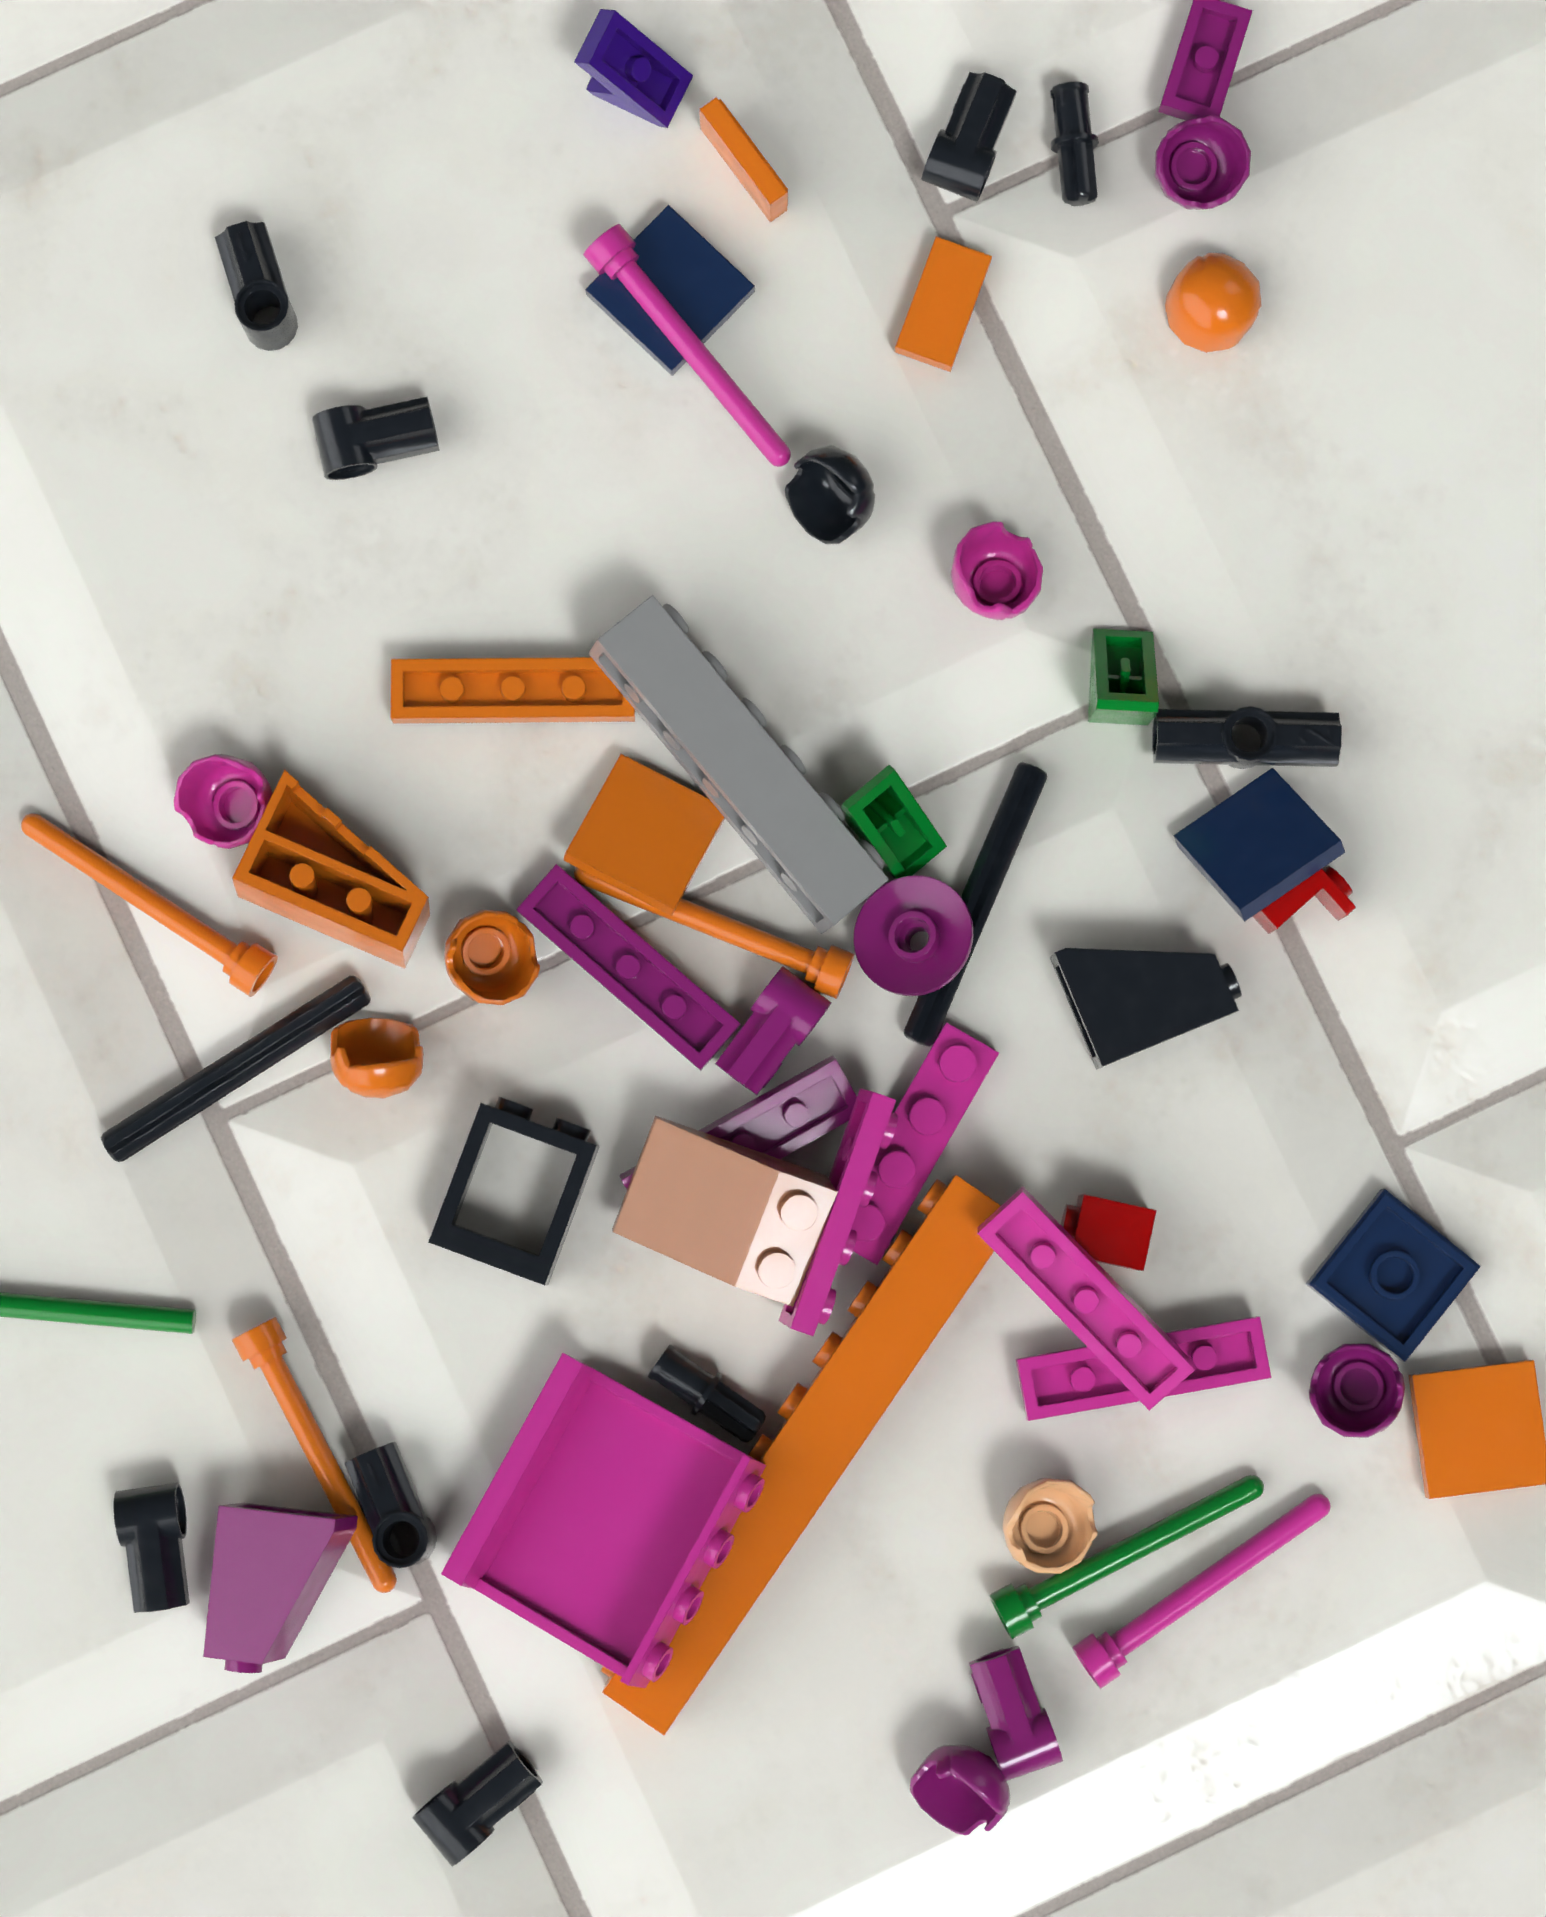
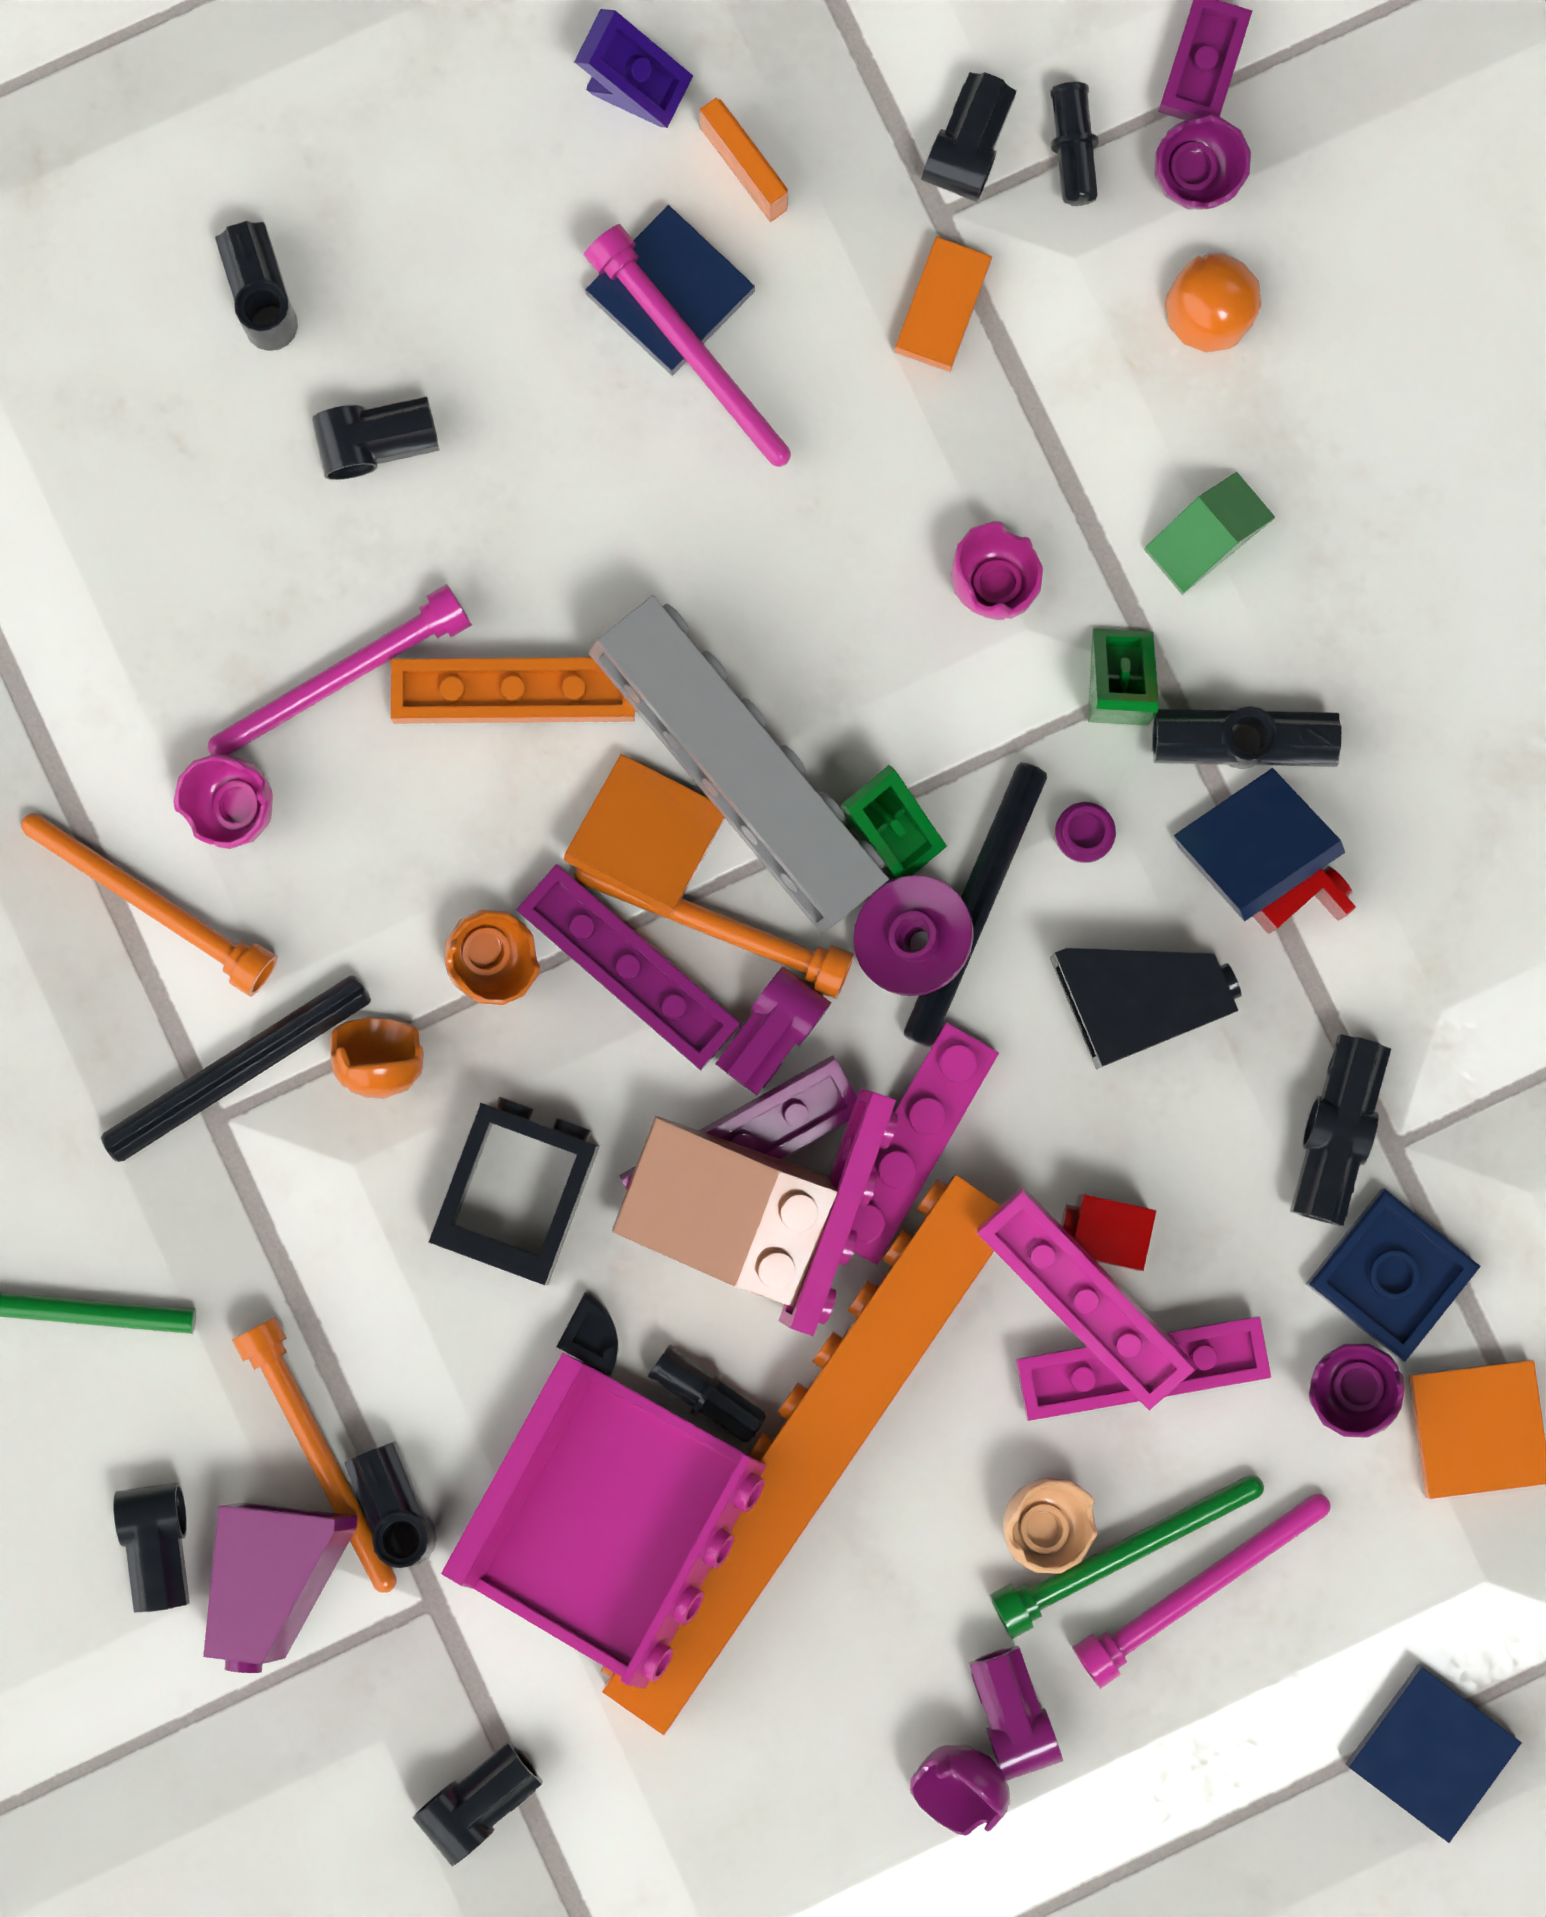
orange wedge [232,769,430,969] -> none
black hair [785,445,875,544] -> none
none -> dark pink piece [208,584,472,755]
none -> black tile [556,1292,618,1376]
none -> magenta plate [1054,802,1116,863]
none -> slope [1144,472,1275,595]
none -> black piece [1290,1034,1391,1226]
none -> dark blue tile [1345,1665,1522,1843]

